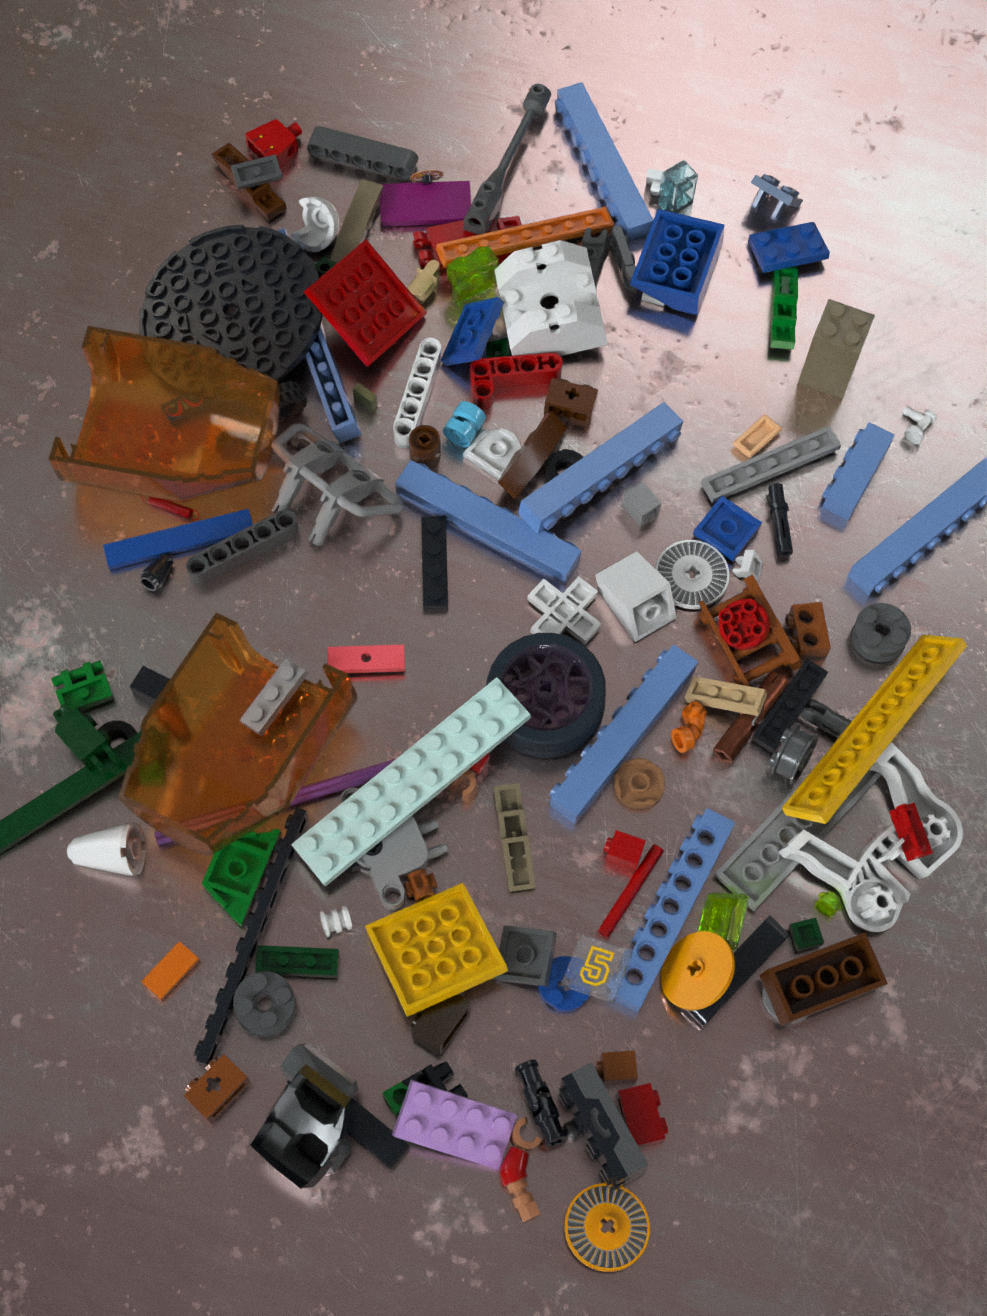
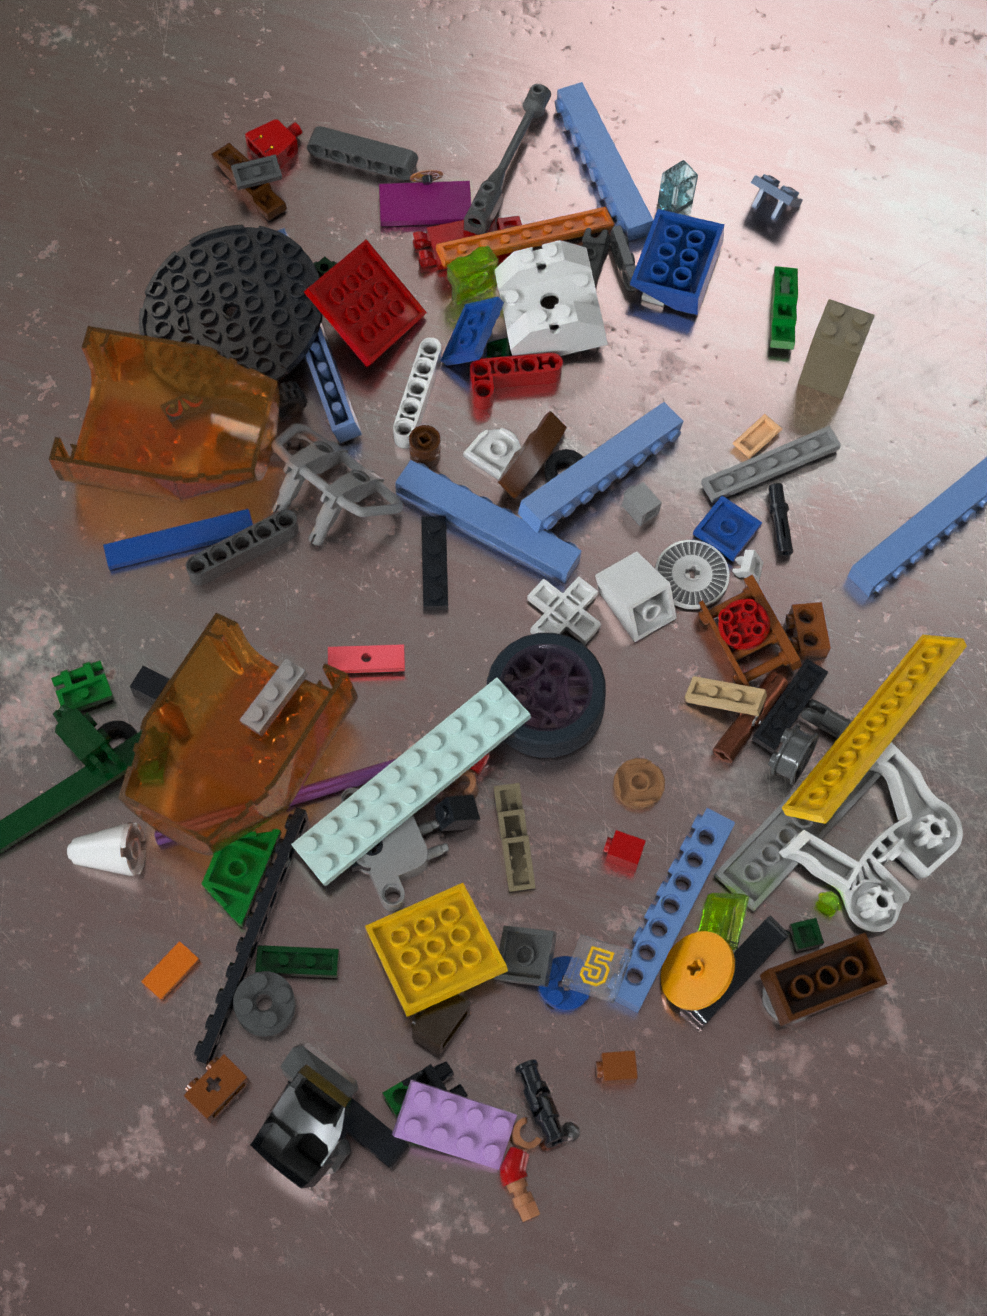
black cone [139,554,174,591] -> none
red piece [141,492,199,521] -> none
white hair [290,197,339,252] -> none
white bush [320,906,352,938] -> none
dark tan slope [330,179,384,263] -> none
olive tile [353,383,378,414] -> none
dark orange gear [404,869,438,902] -> none
tan arm [408,260,440,305] -> none
medium azure wheel [443,401,486,447] -> none
reddish brown brick [544,378,598,425] -> none
medium blue brick [549,644,698,824] -> none
piece [558,1063,648,1190] -> none
piece [564,1183,650,1272] -> none
red piece [597,844,664,939] -> none
red brick [616,1083,668,1148] -> none
white tile [646,168,671,197] -> none
orange arm [671,701,707,753] -> none
blue plate [748,221,830,273] -> none
medium blue brick [822,422,895,520] -> none
dark grey wheel [851,603,911,663] -> none
red hinge [889,803,933,862] -> none
white piece [903,406,937,444] -> none
none -> black brick [434,795,480,831]

